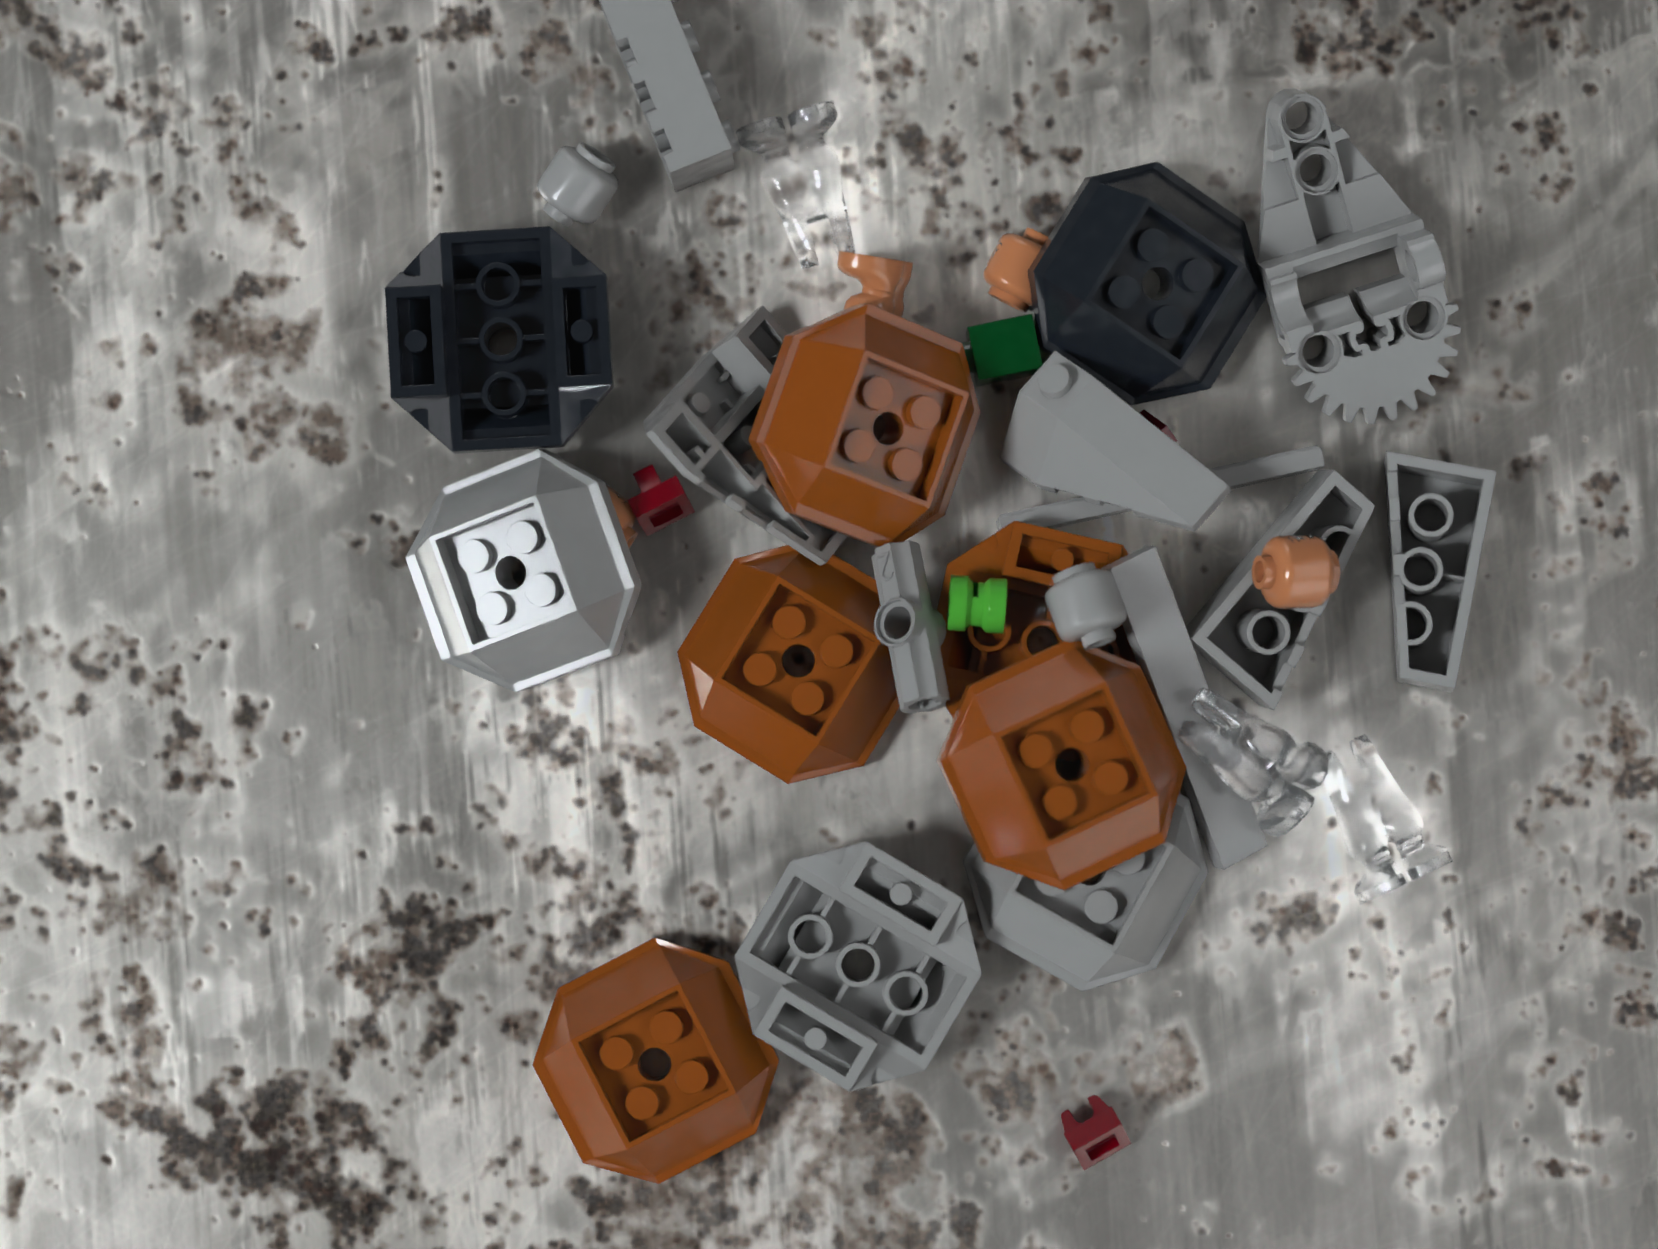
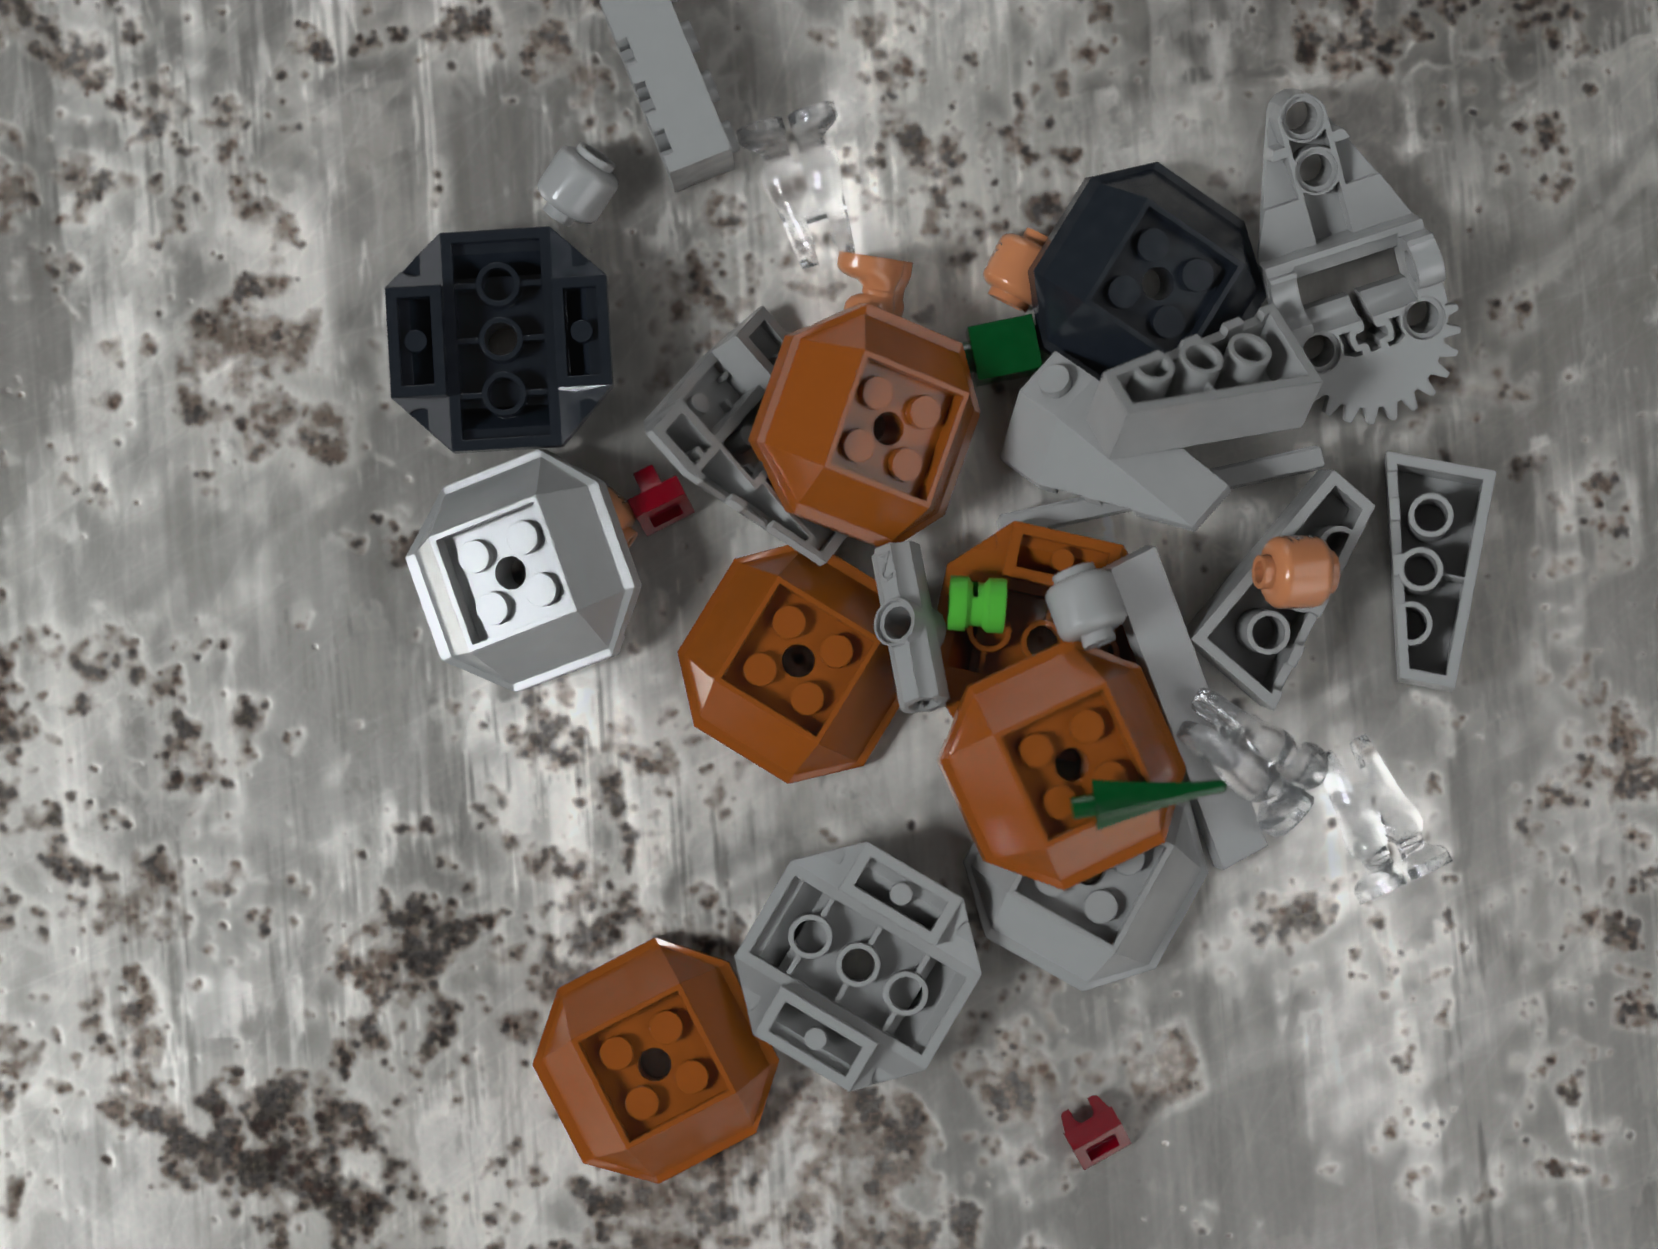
none -> dark green piece [1070,779,1228,831]
none -> light grey wedge [1086,303,1323,460]

